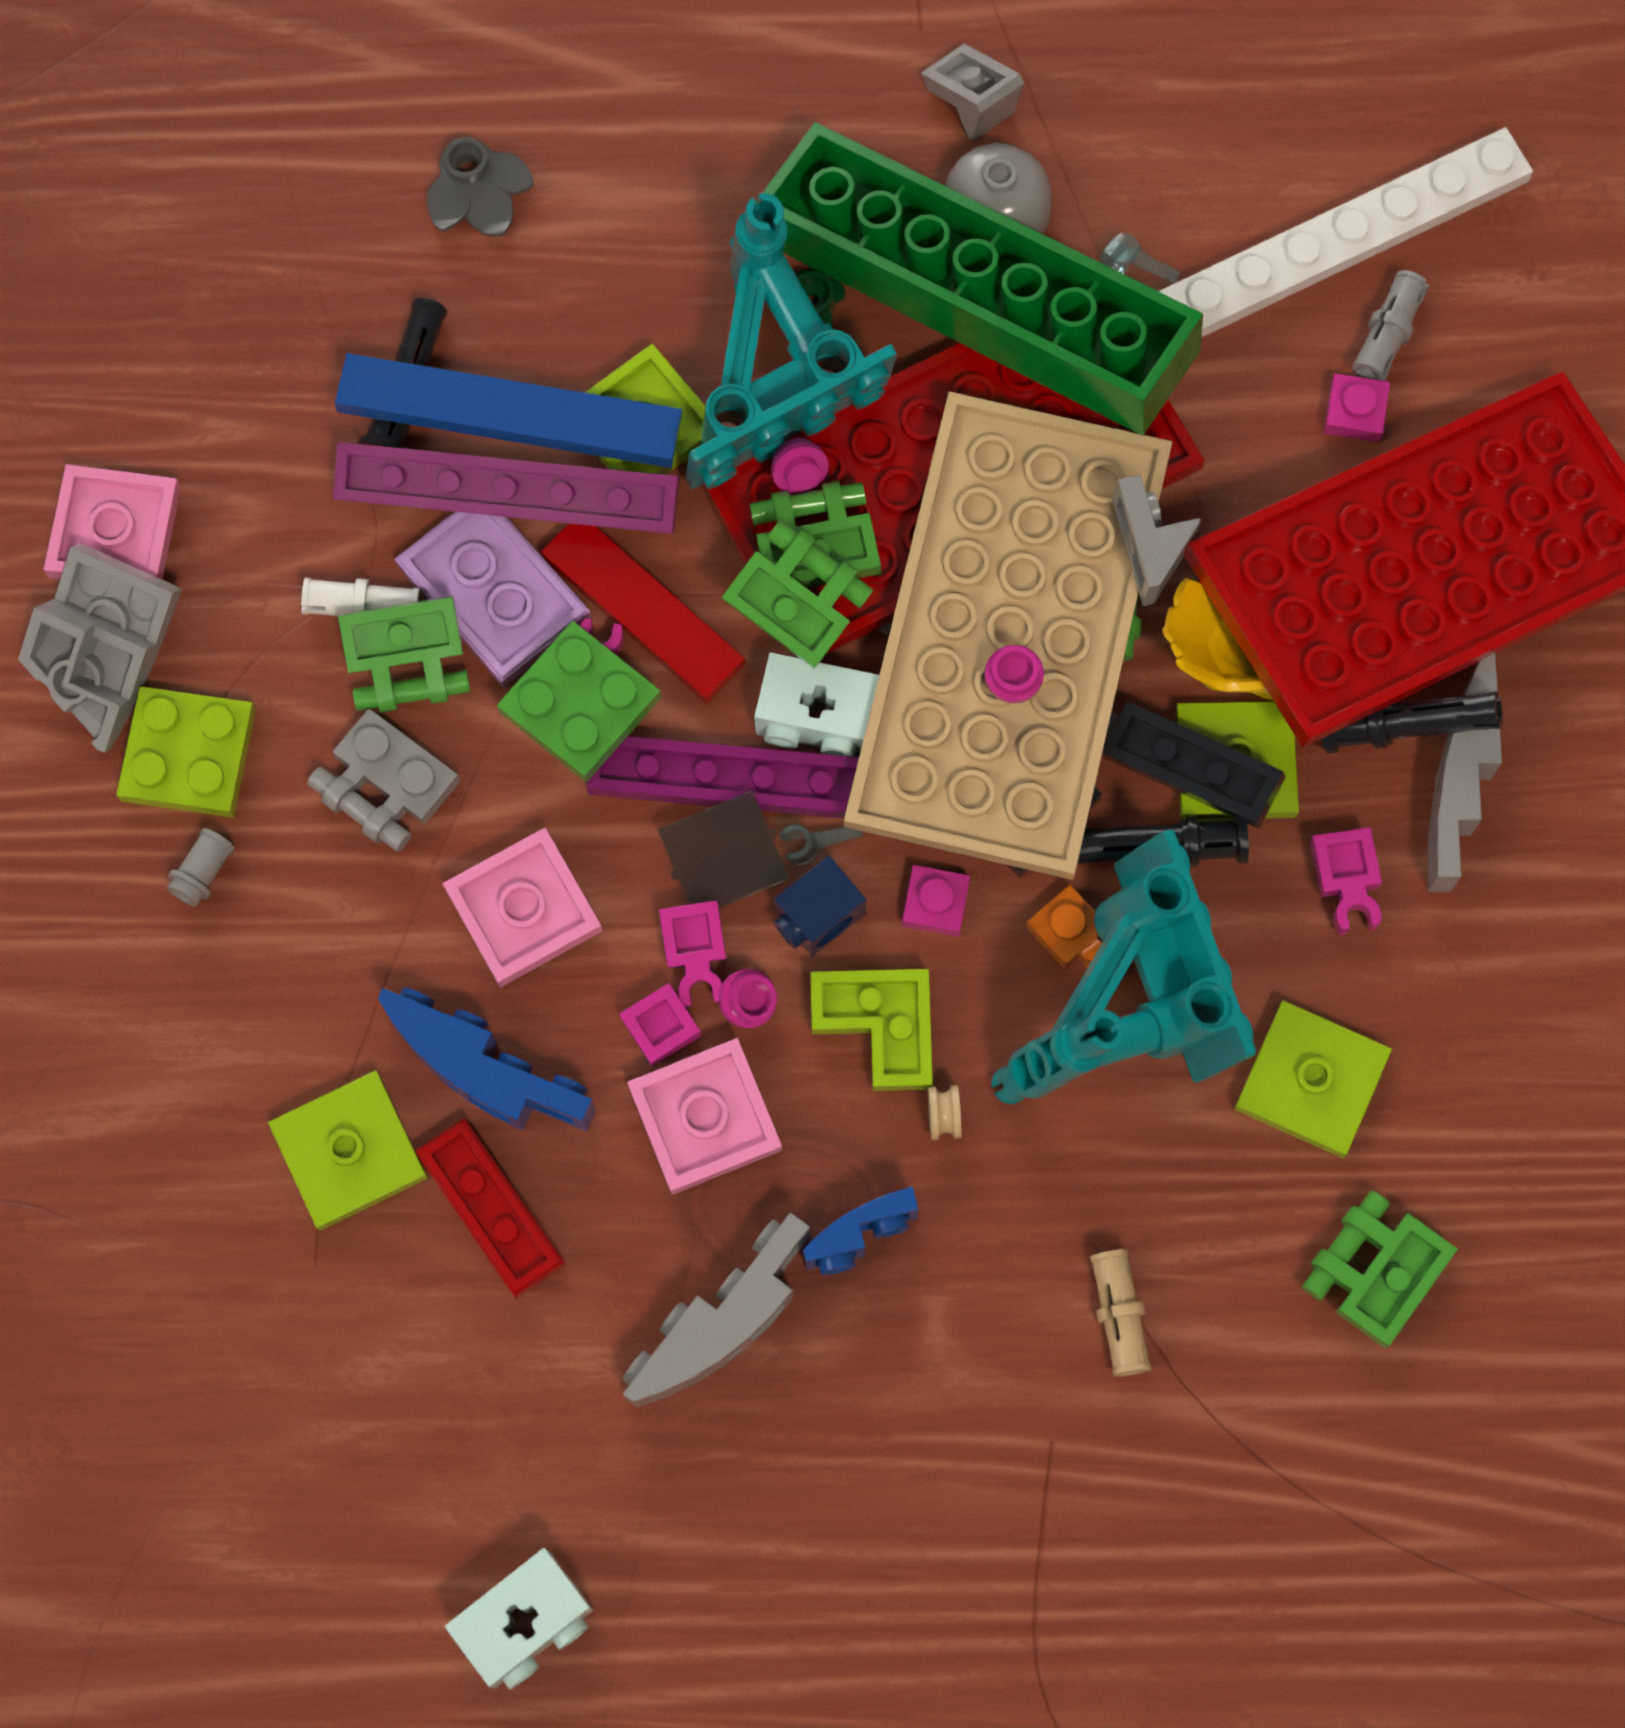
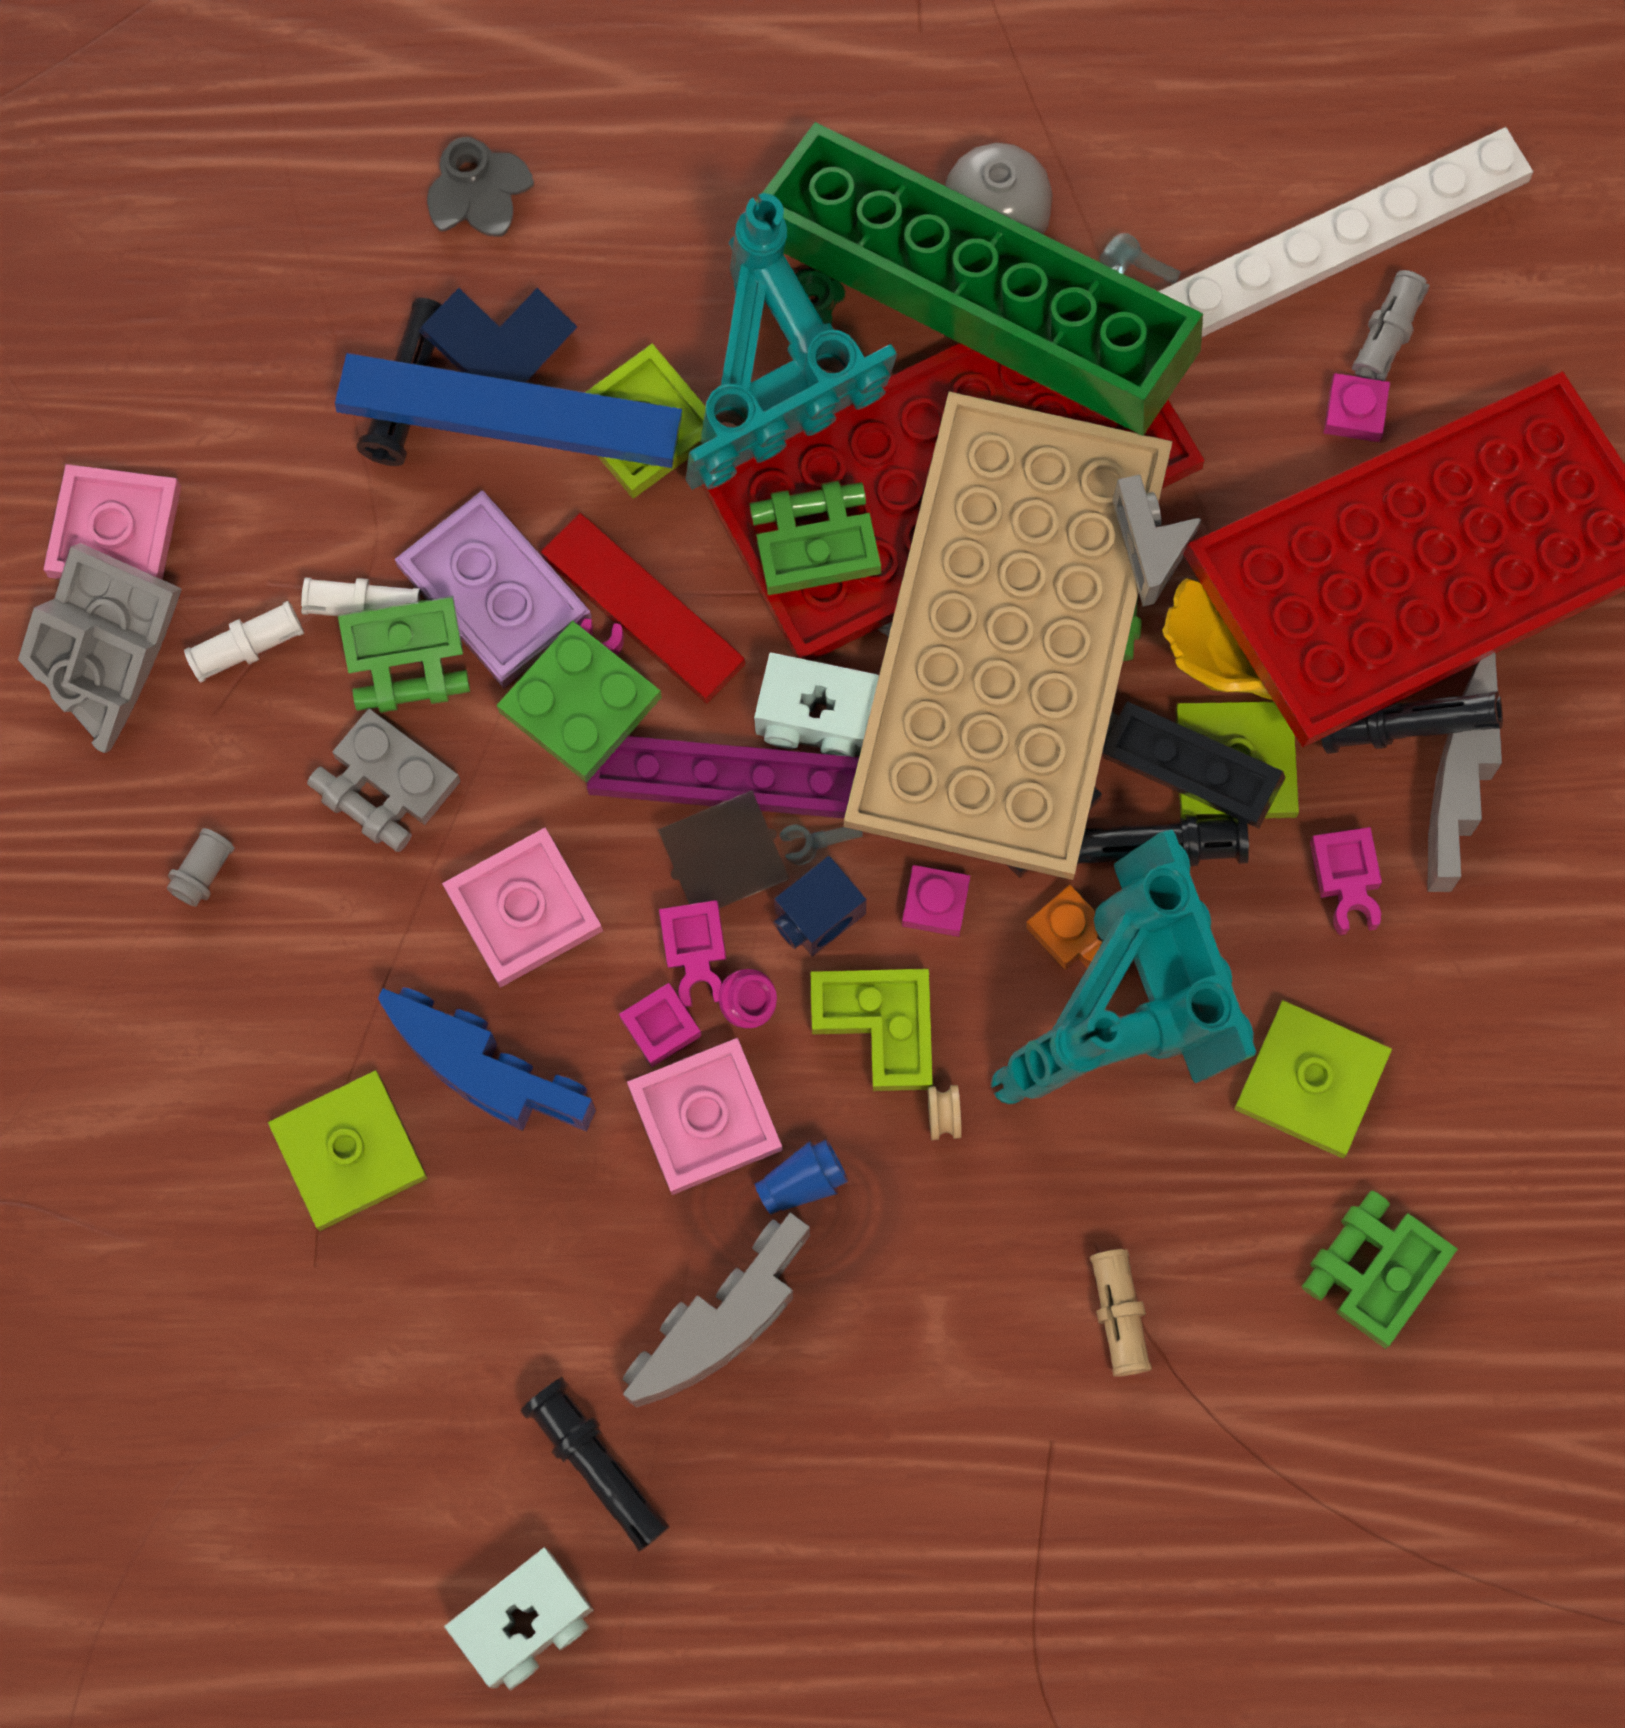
lime plate [116,686,256,818] -> none
magenta plate [333,442,680,534] -> none
red tile [415,1118,566,1300] -> none
bright green plate [721,520,873,669] -> none
dark pink plate [771,438,829,494] -> none
blue slope [803,1186,919,1276] -> none
light grey slope [921,44,1024,141] -> none
dark pink plate [985,645,1044,703] -> none
none -> white pin [184,601,304,683]
none -> dark blue tile [418,287,578,383]
none -> black pin [520,1377,670,1552]
none -> blue cone [755,1139,848,1215]

